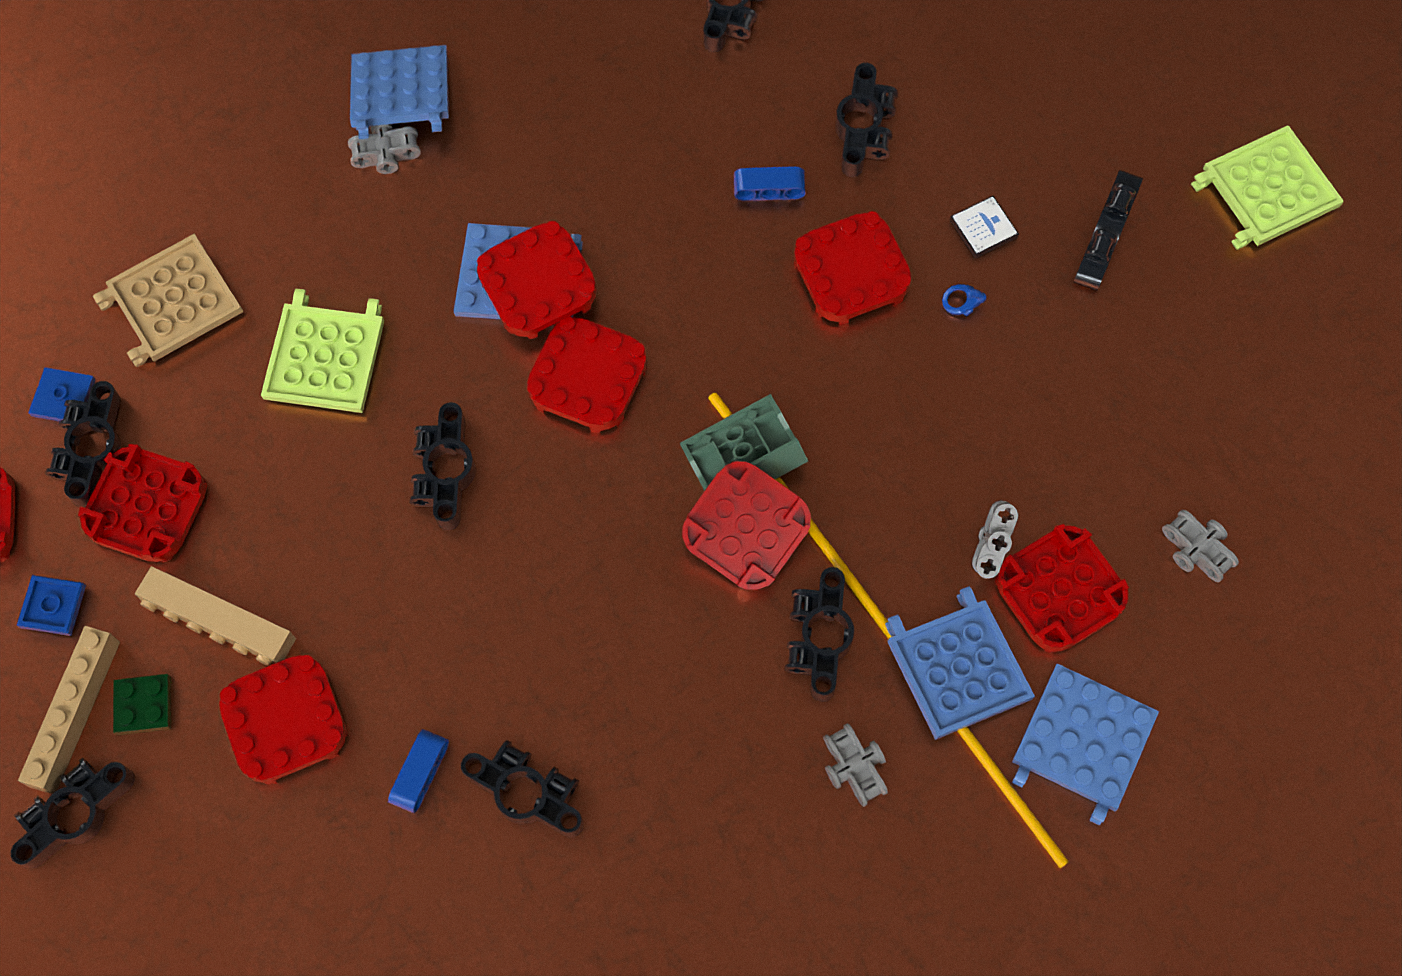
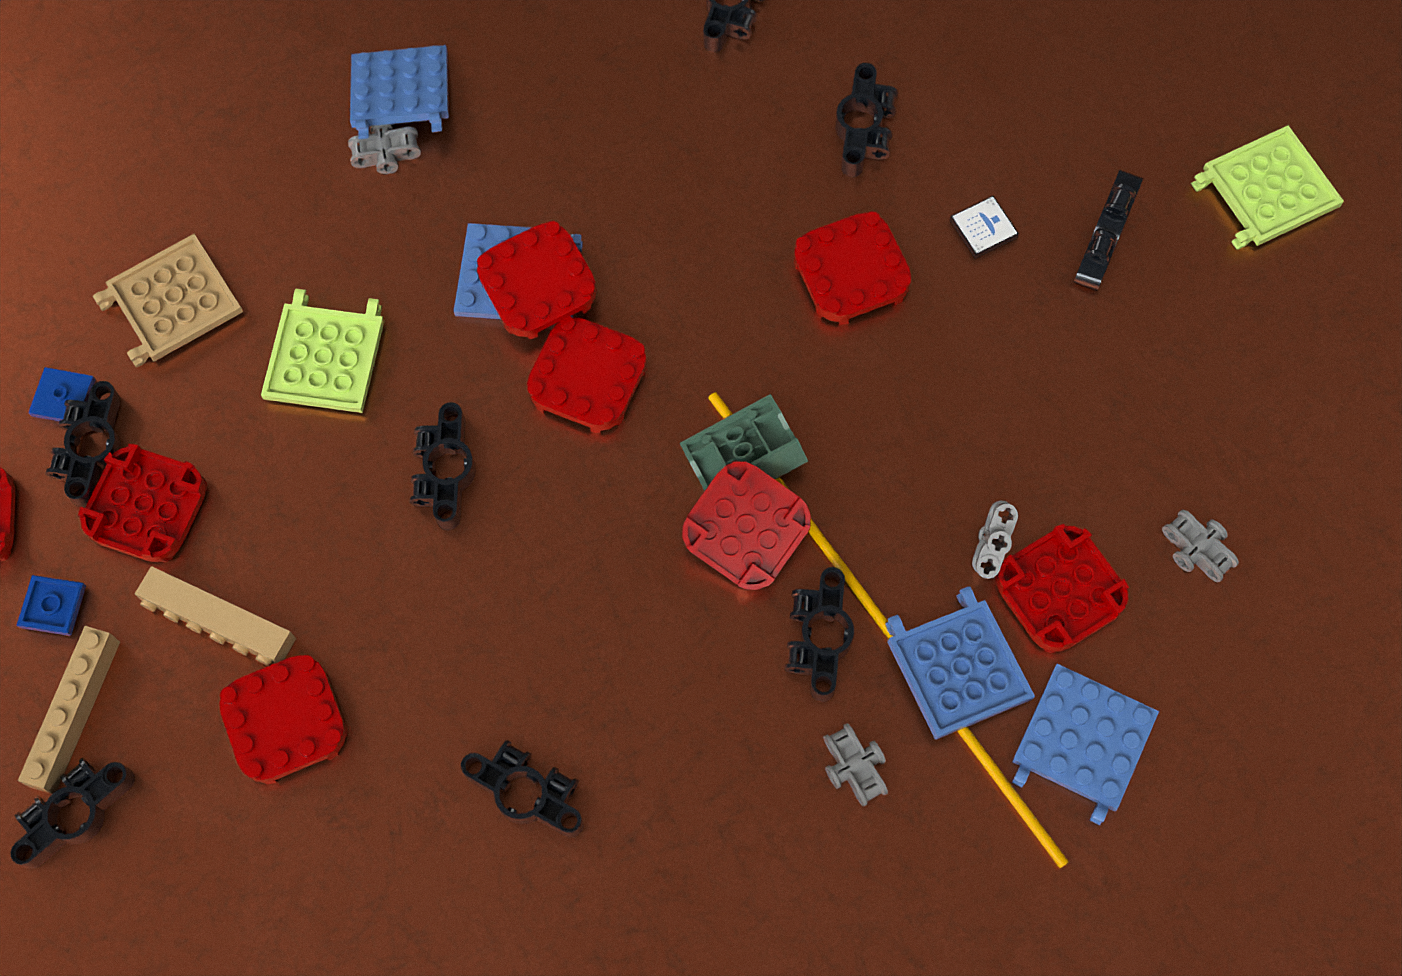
dark green plate [113,674,171,735] -> none
blue beam [388,729,449,813] -> none
blue beam [734,167,806,201] -> none
blue piece [942,284,987,316] -> none

